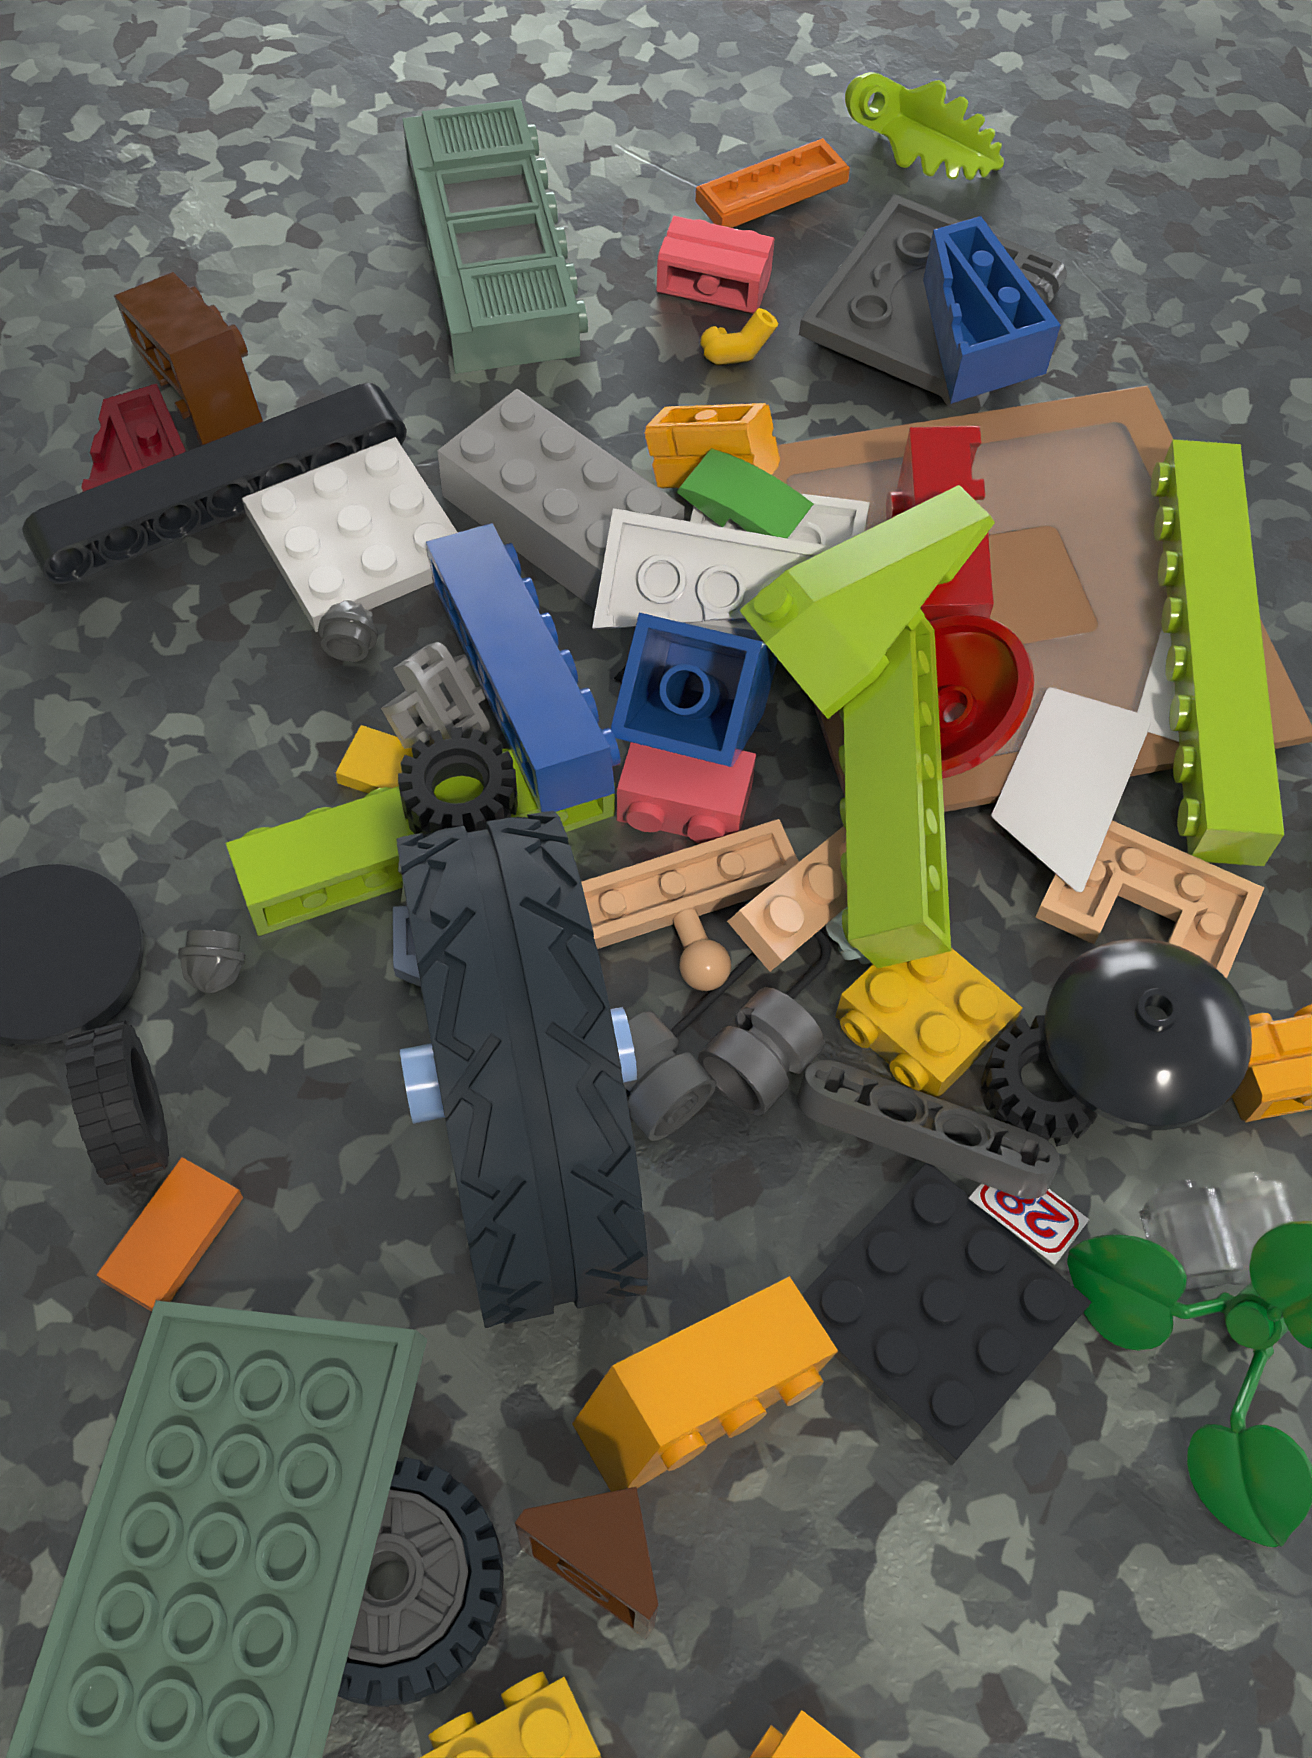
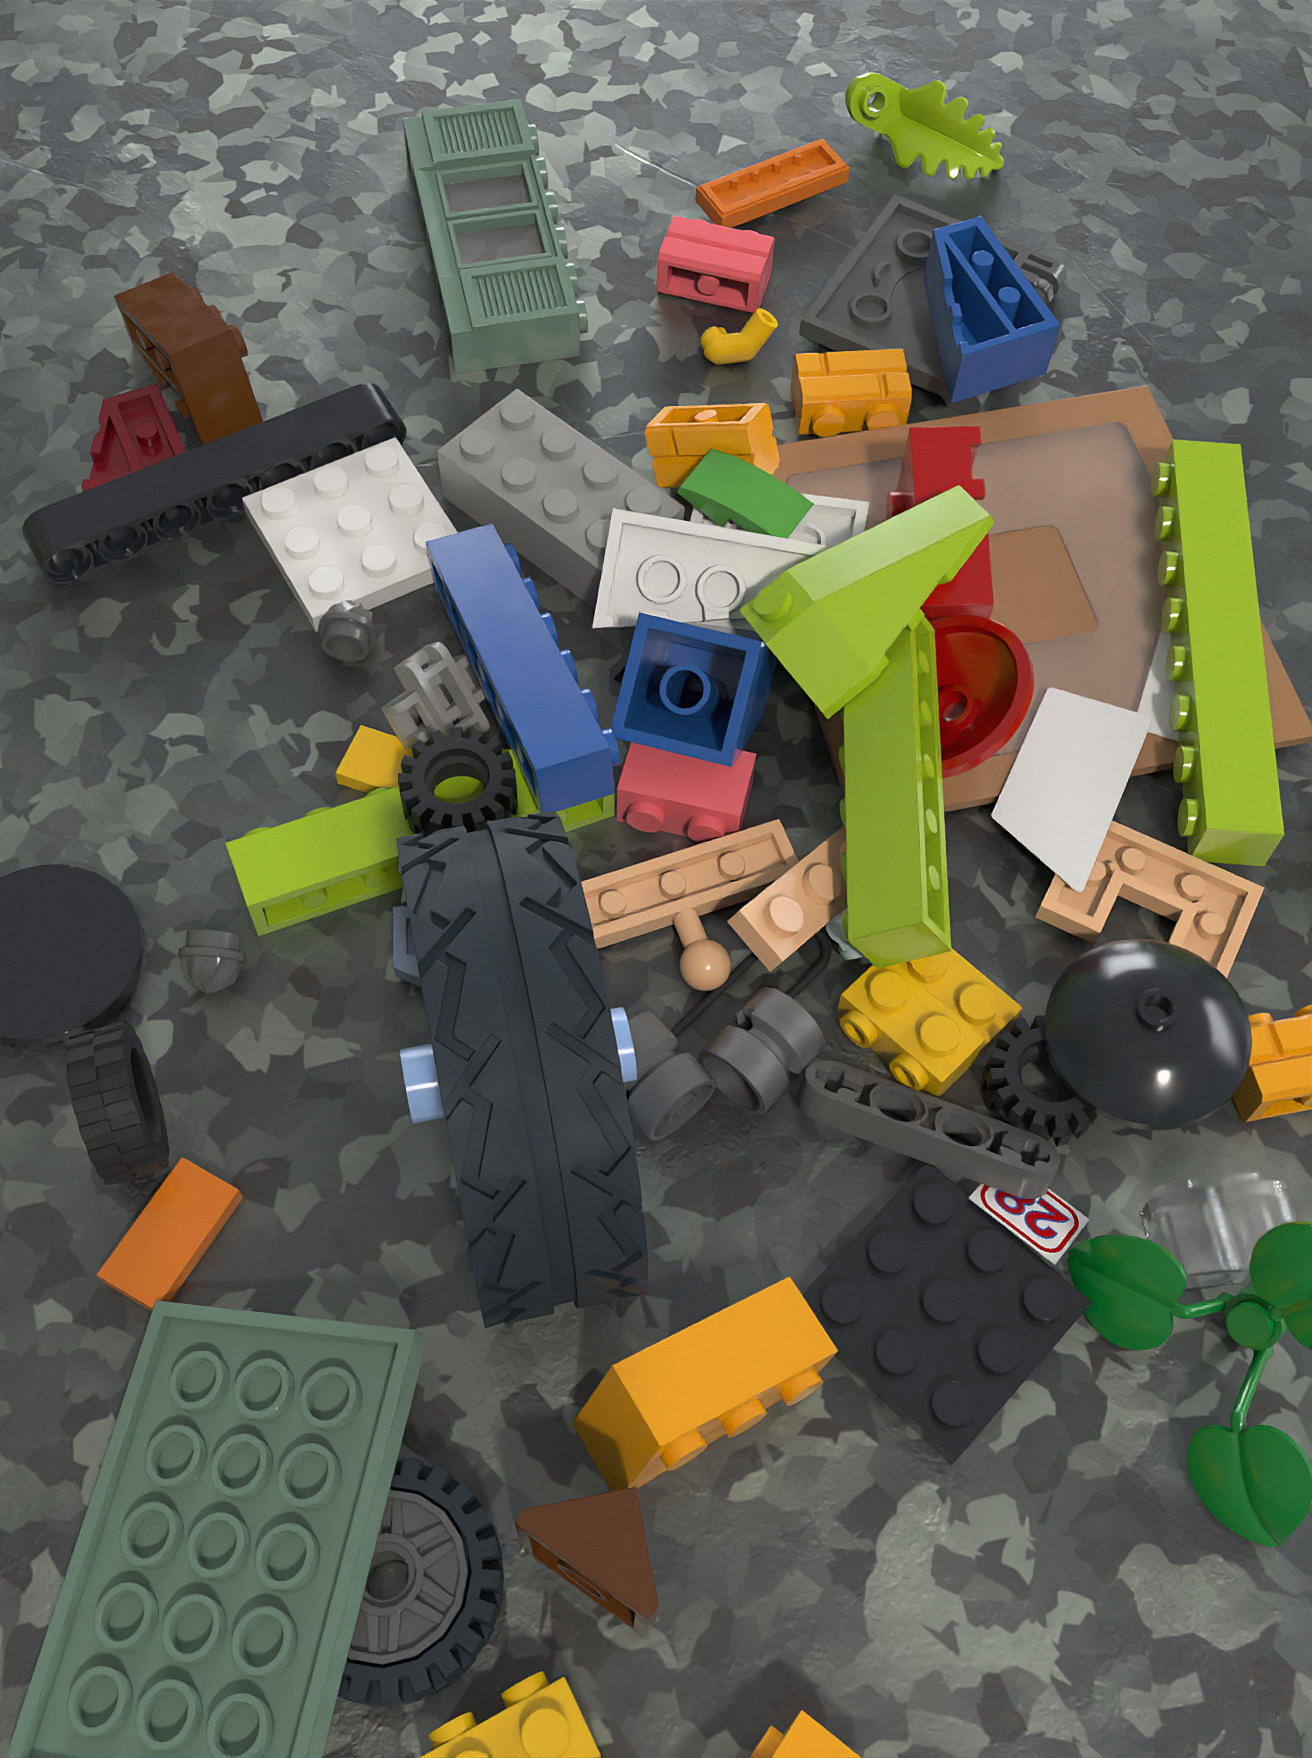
none -> light orange brick [791,349,912,437]

